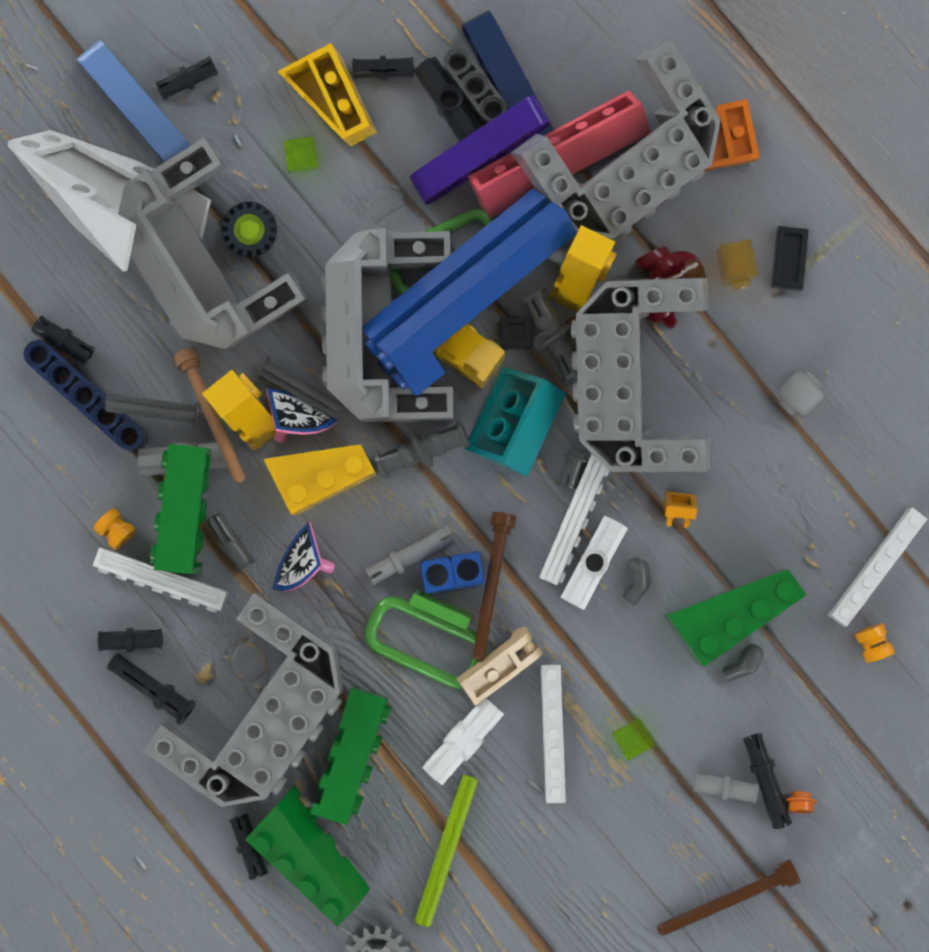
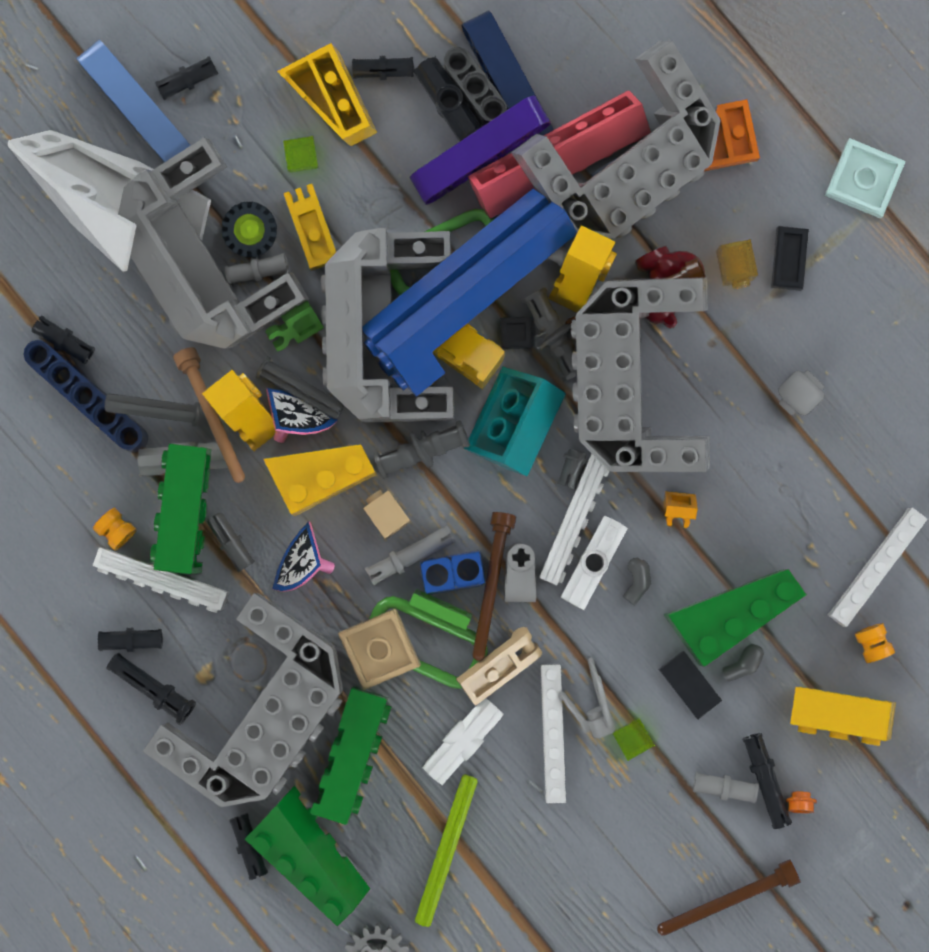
none -> light grey pin [225,253,289,286]
none -> bright green plate [265,301,324,351]
none -> yellow hinge [283,183,336,271]
none -> tan tile [338,608,421,690]
none -> tan brick [363,490,411,539]
none -> light grey piece [504,543,537,602]
none -> light grey plant [559,658,616,738]
none -> black tile [658,651,722,720]
none -> yellow wedge [790,687,896,746]
none -> light aqua tile [824,138,906,219]

